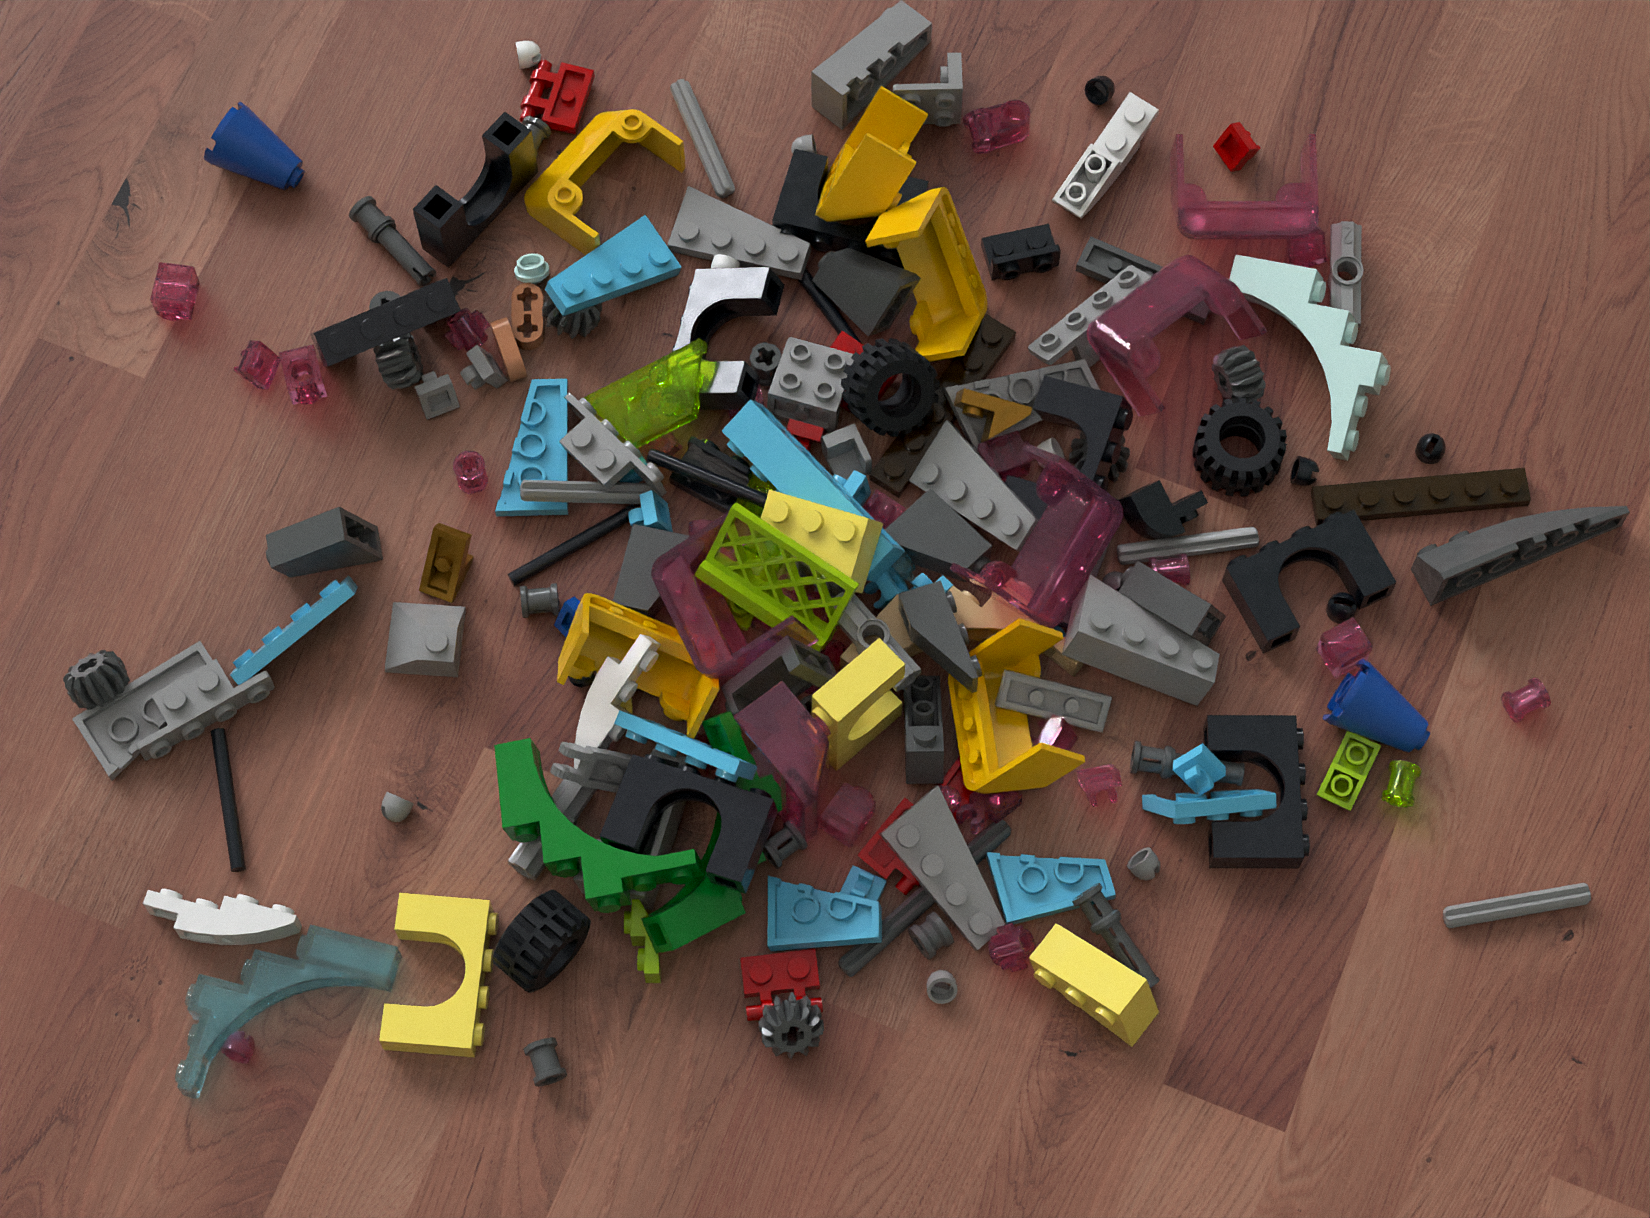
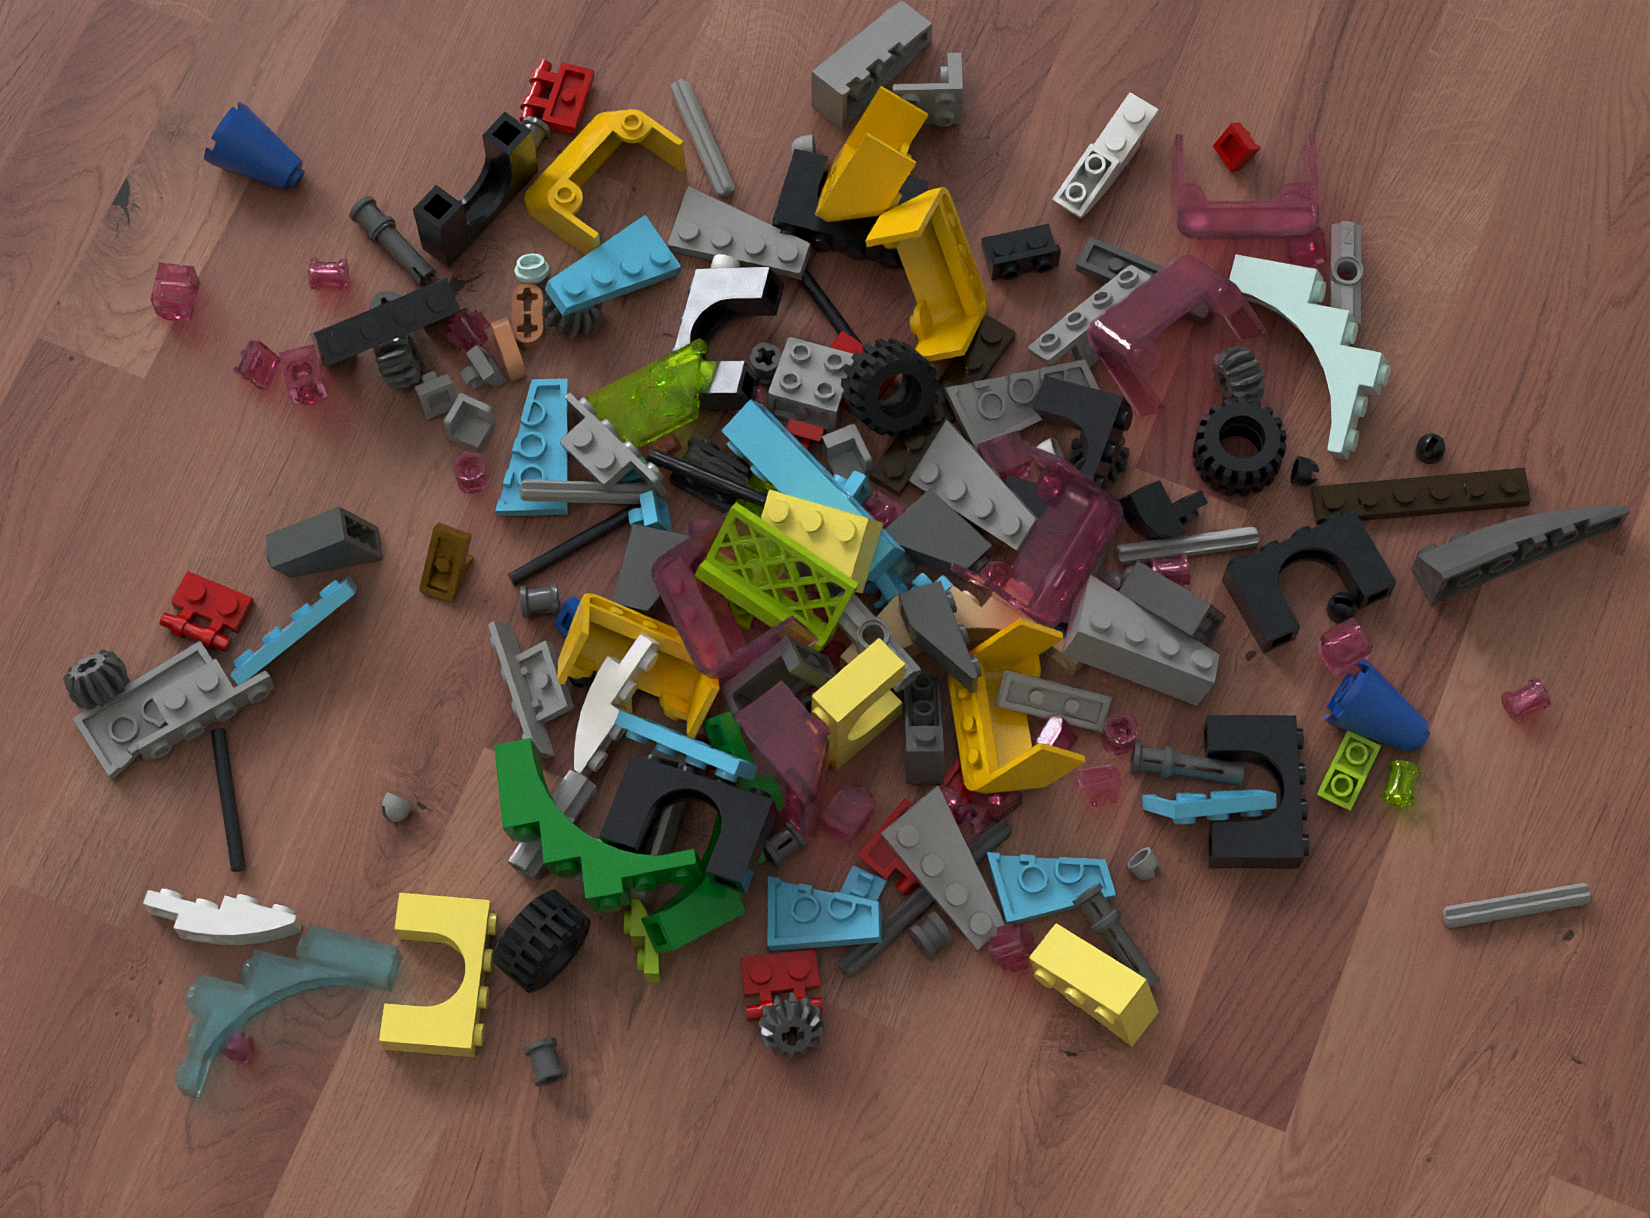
light grey slope [385,602,466,677] -> none
white hinge [516,41,541,69] -> none
light grey hinge [550,742,632,793] -> none
dark grey slope [812,248,921,337] -> none
light grey hinge [926,970,958,1004] -> none
pearl gold slope [953,388,1032,443] -> none
clear pink piece [962,99,1030,154] -> none
black hinge [1085,76,1115,105] -> none
medium azure tile [1173,743,1226,795] -> none
none -> red plate [159,571,255,652]
none -> clear pink bush [308,258,349,290]
none -> light grey panel [443,393,496,453]
none -> light grey bracket [488,620,575,759]
none -> clear pink bush [1101,713,1138,756]

